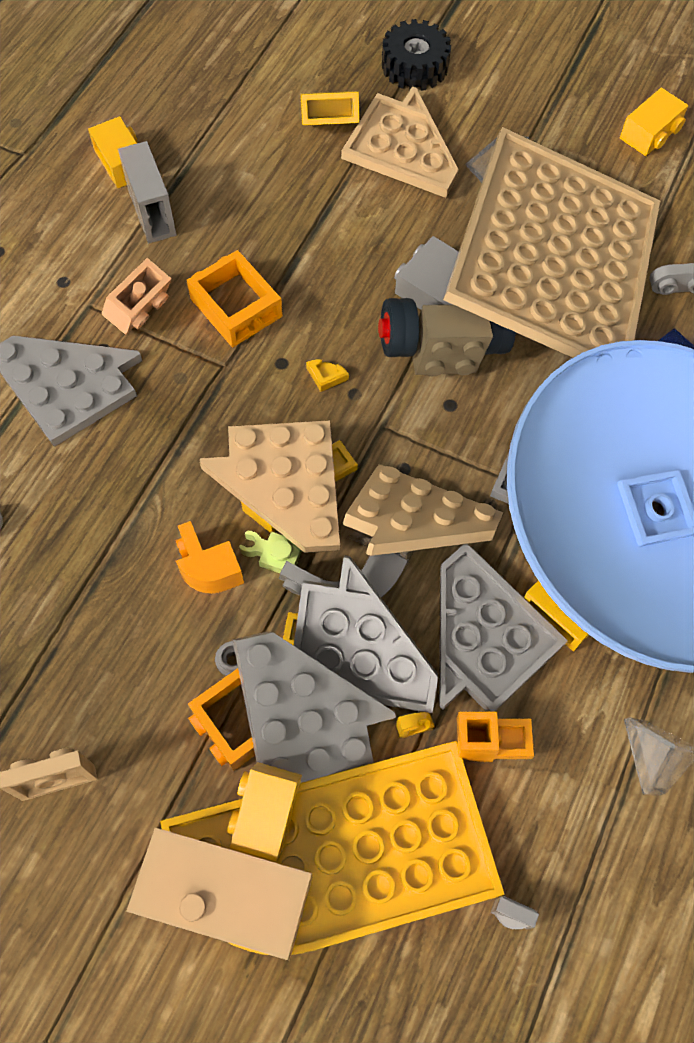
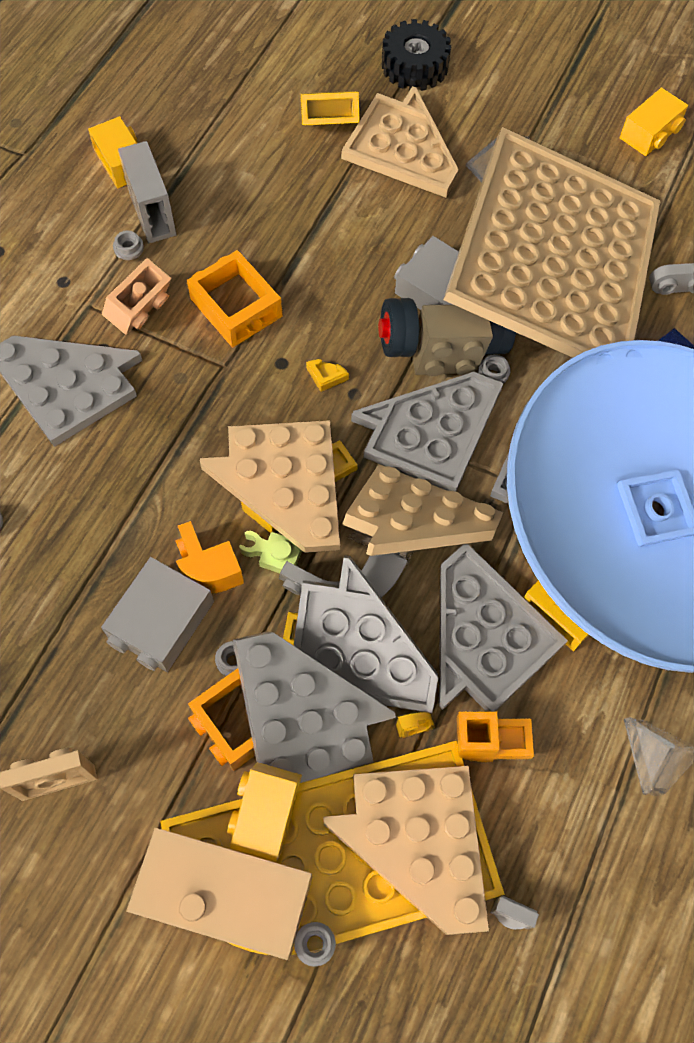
none -> light grey brick [101,557,214,673]
none -> light grey plate [113,231,144,260]
none -> light grey plate [294,922,336,967]
none -> tan wing [323,766,489,935]
none -> light grey wing [351,372,504,492]
none -> light grey plate [478,354,510,383]

